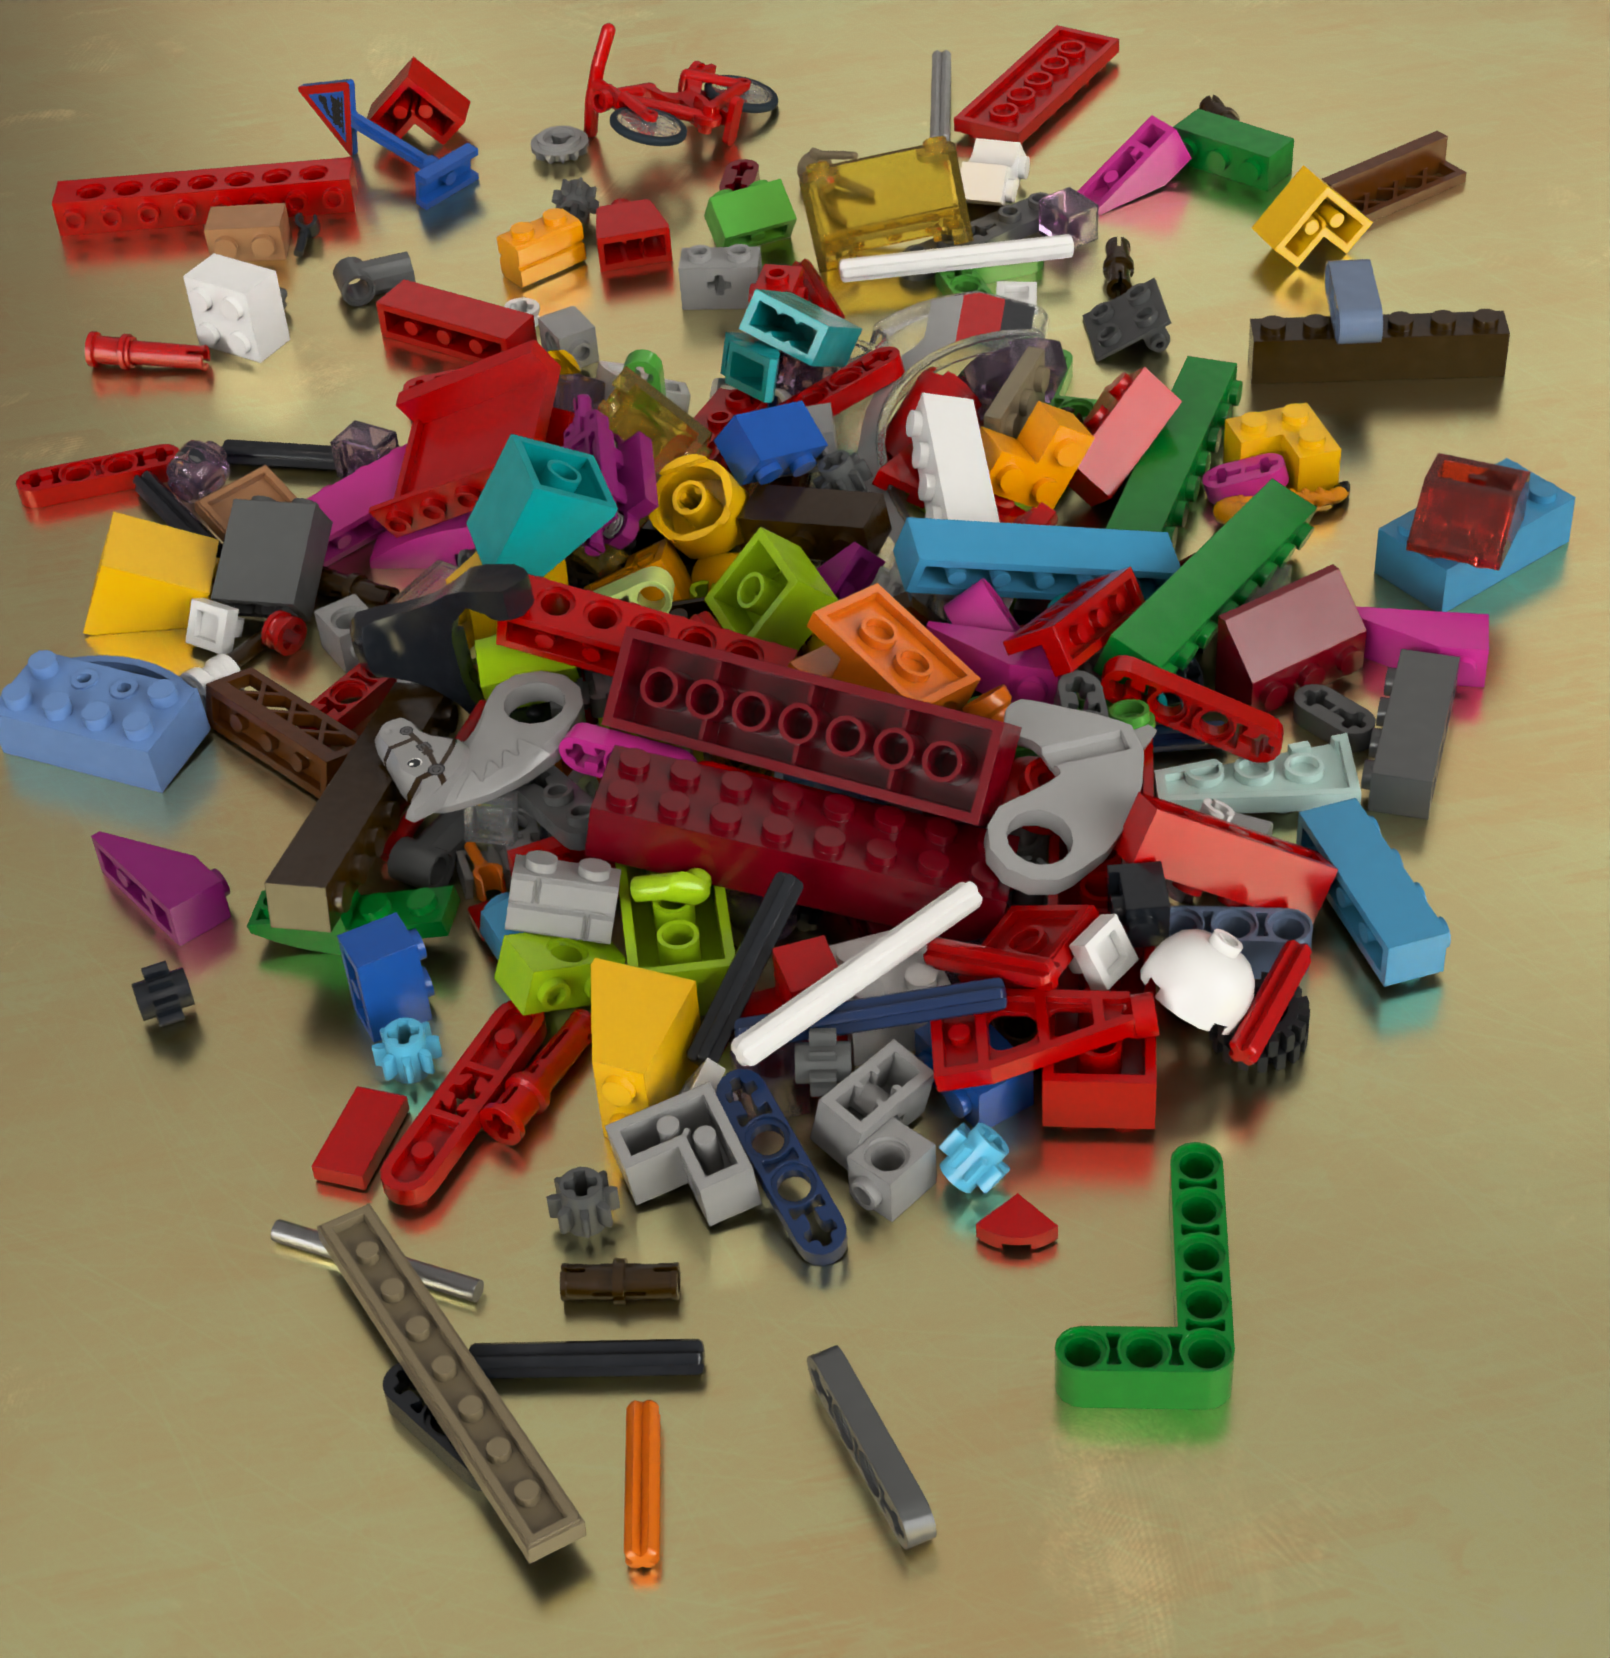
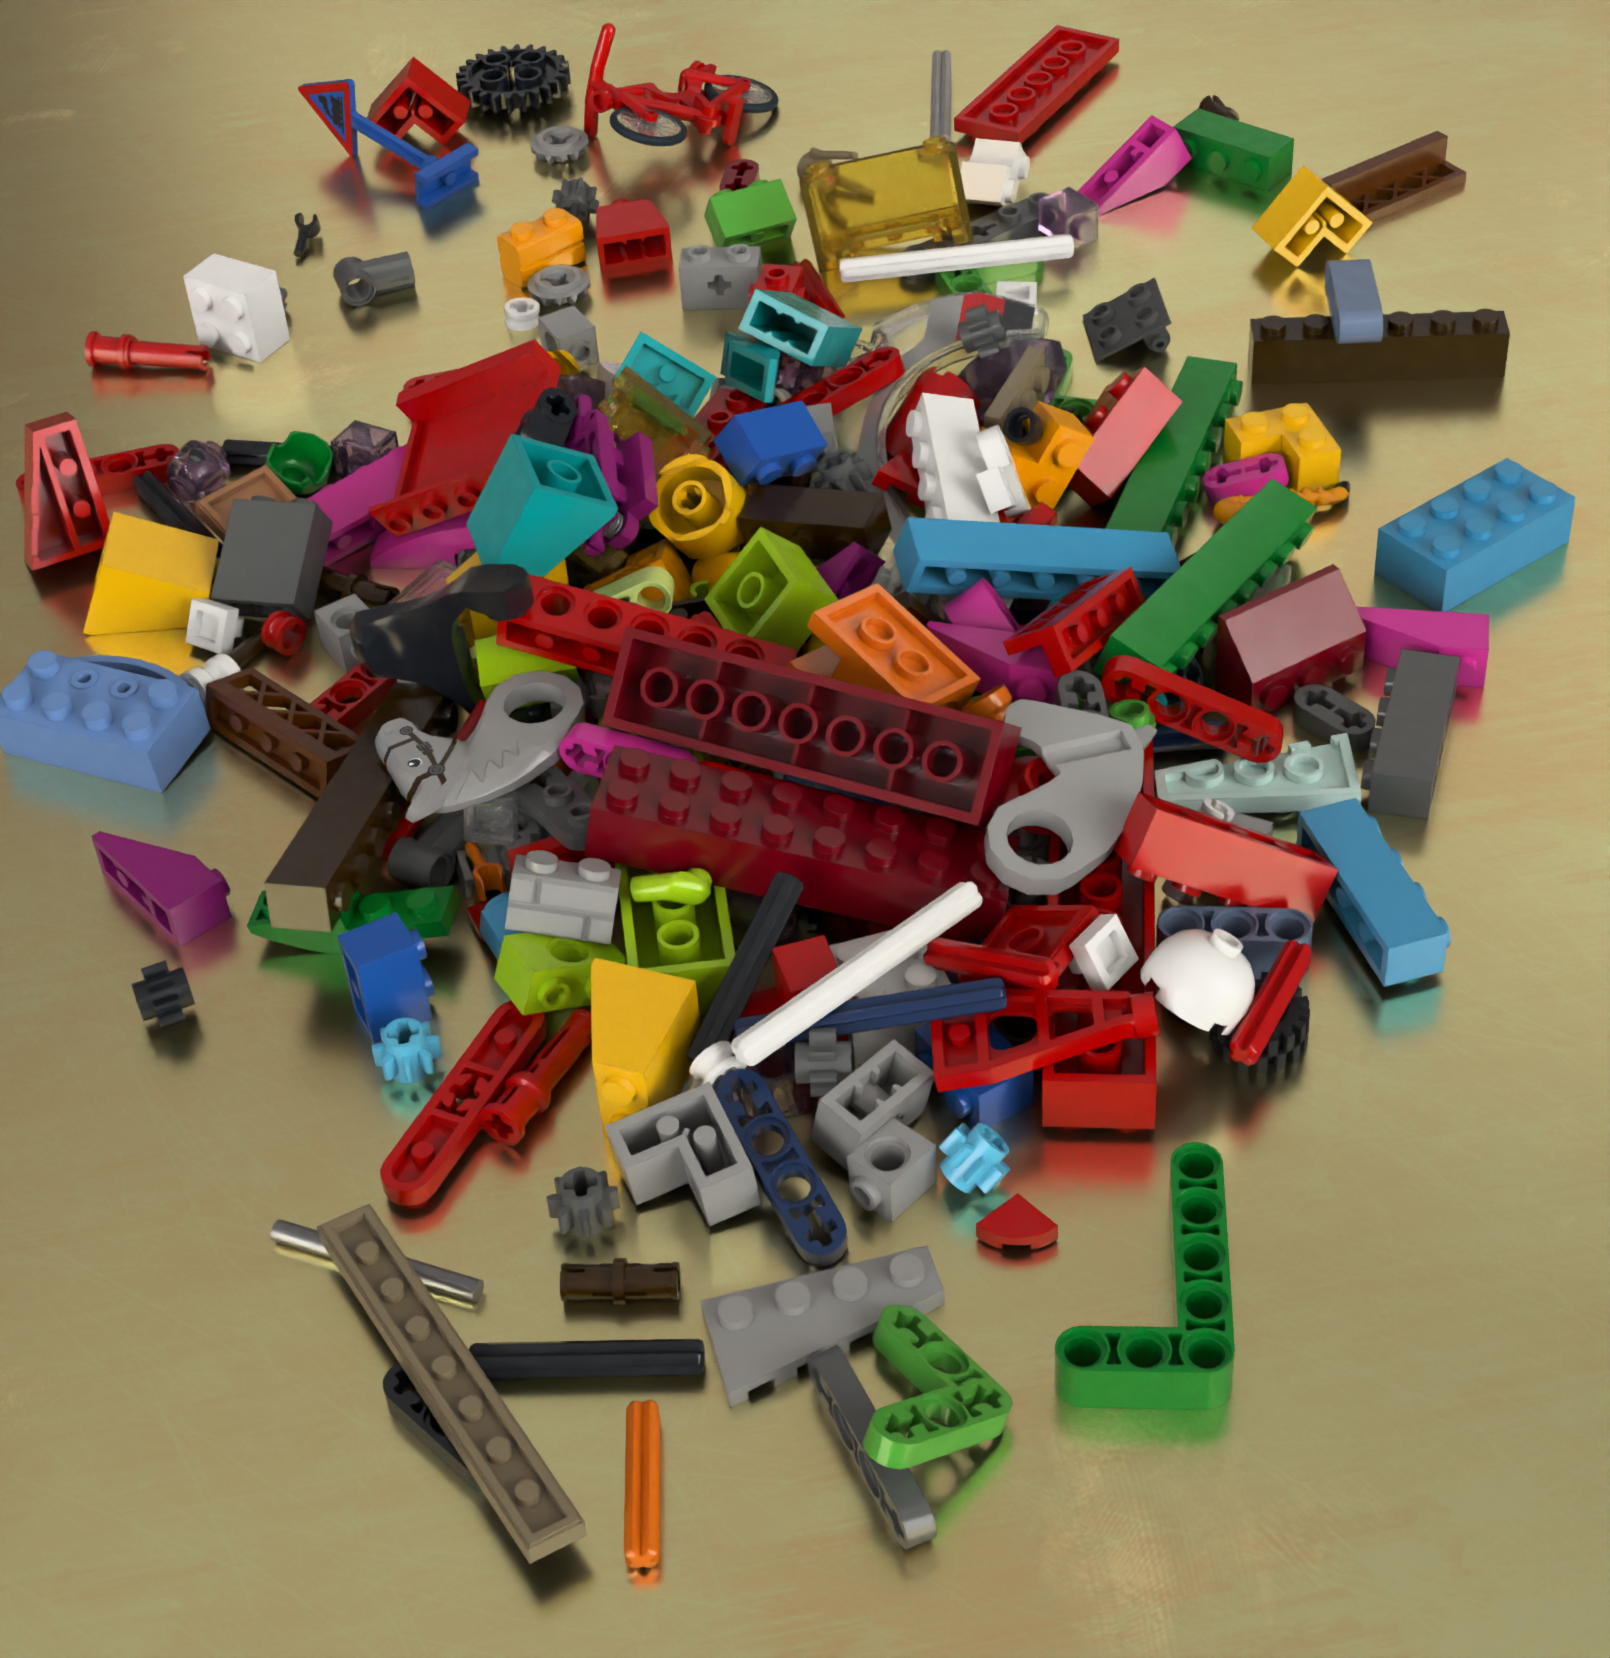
red brick [52,157,358,236] -> none
medium nougat brick [204,203,292,262] -> none
red tile [311,1086,410,1190] -> none
red brick [376,279,537,363] -> none
dark brown pin [1103,237,1134,299] -> none
black brick [1106,861,1170,948] -> none
clear red slope [1406,453,1531,571] -> none
none -> red wedge [24,412,110,571]
none -> green hair [265,431,334,497]
none -> black gear [456,44,571,114]
none -> black piece [514,388,577,448]
none -> light grey gear [527,264,591,307]
none -> teal bracket [611,332,716,427]
none -> white bush [689,1040,746,1093]
none -> light grey wing [701,1245,945,1408]
none -> bright green beam [862,1304,1013,1469]
none -> dark grey gear [958,304,1008,359]
none -> white piece [976,424,1031,519]
none -> black hinge [1004,407,1044,446]

